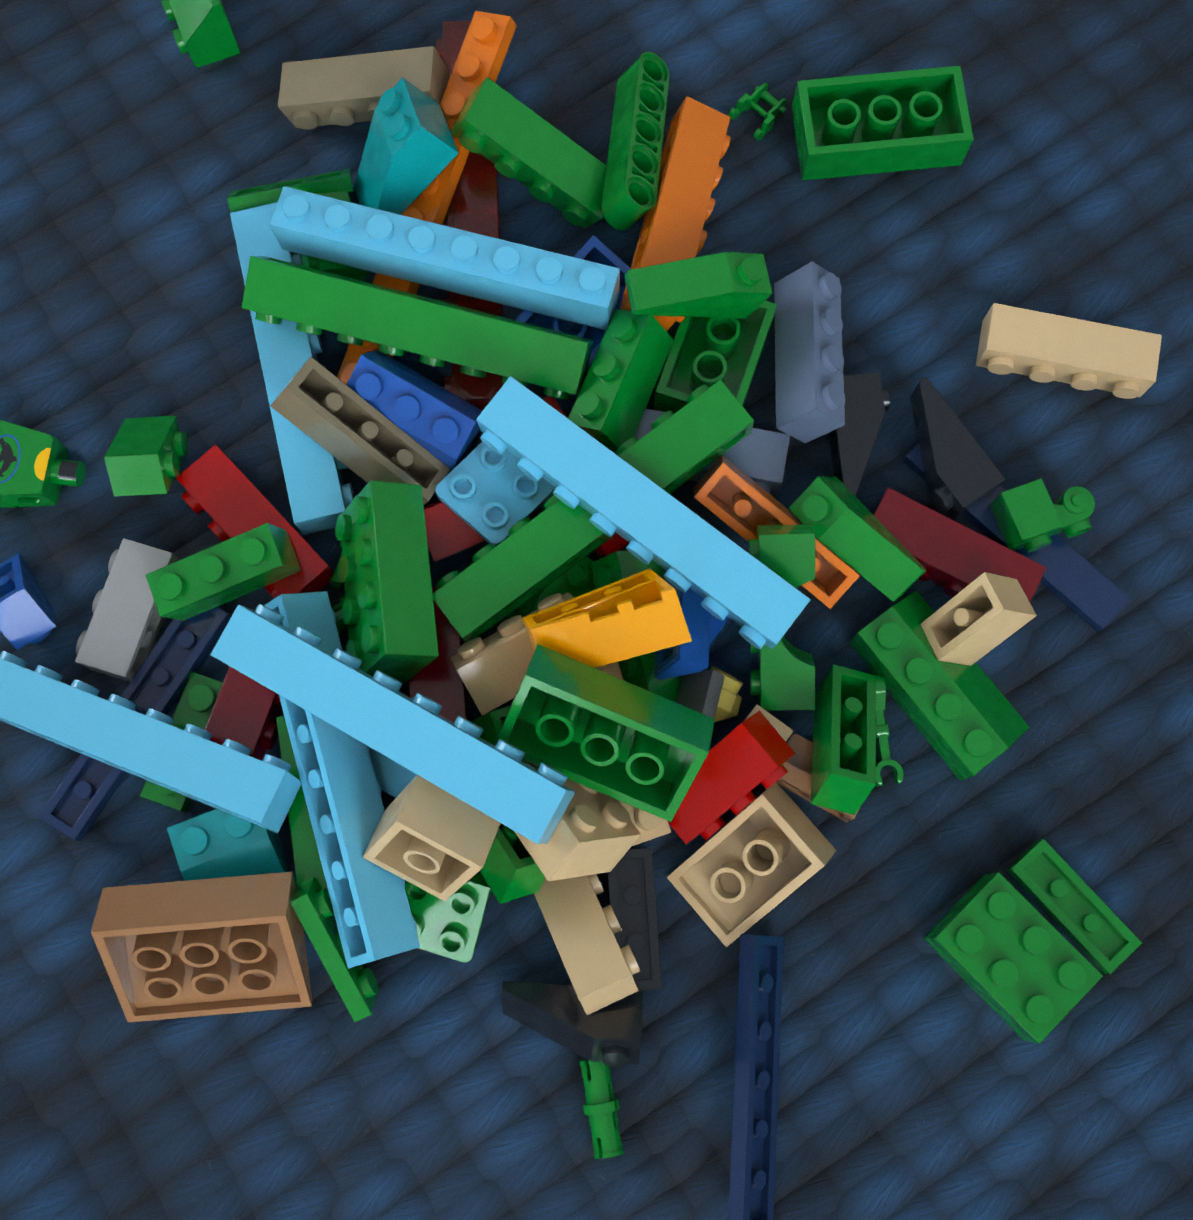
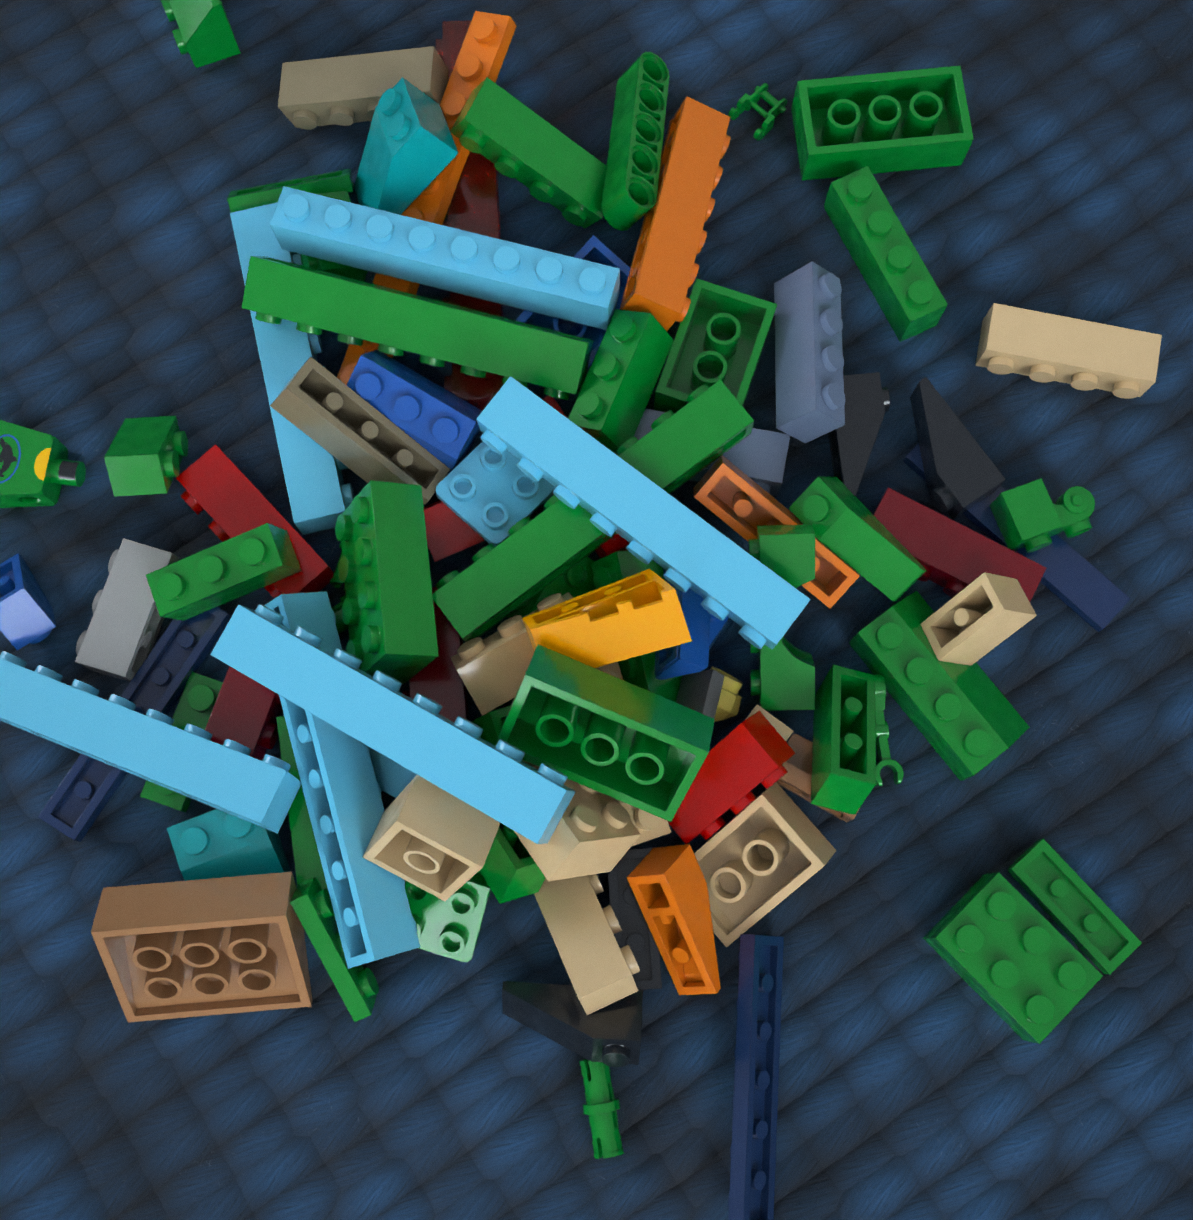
green slope [624,252,772,319] -> none
none -> orange slope [627,844,721,995]
none -> green brick [824,166,948,342]

